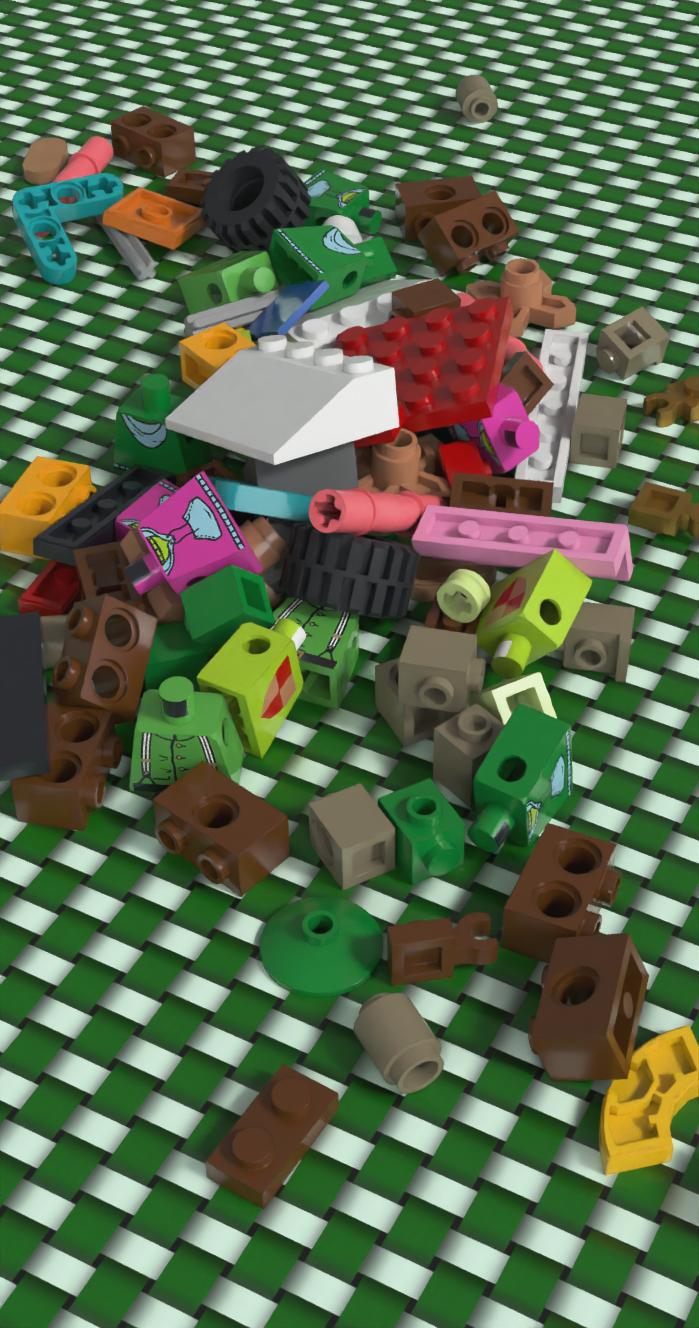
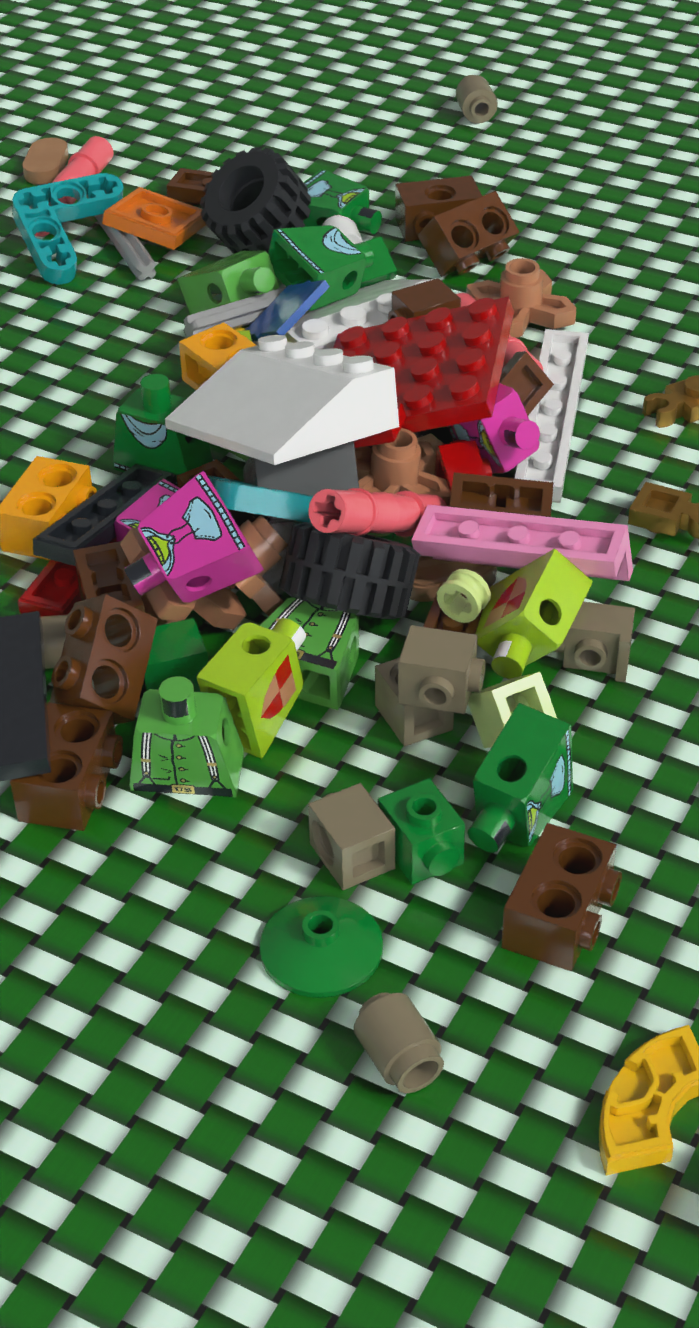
reddish brown brick [110,106,196,178] -> none
reddish brown brick [152,761,290,897] -> none
green brick [180,564,275,650] -> none
reddish brown plate [205,1064,339,1209] -> none
reddish brown plate [387,912,498,986] -> none
dark tan brick [433,703,505,808] -> none
reddish brown brick [528,933,649,1082] -> none
dark tan brick [569,393,627,469] -> none
dark tan brick [596,306,670,381] -> none

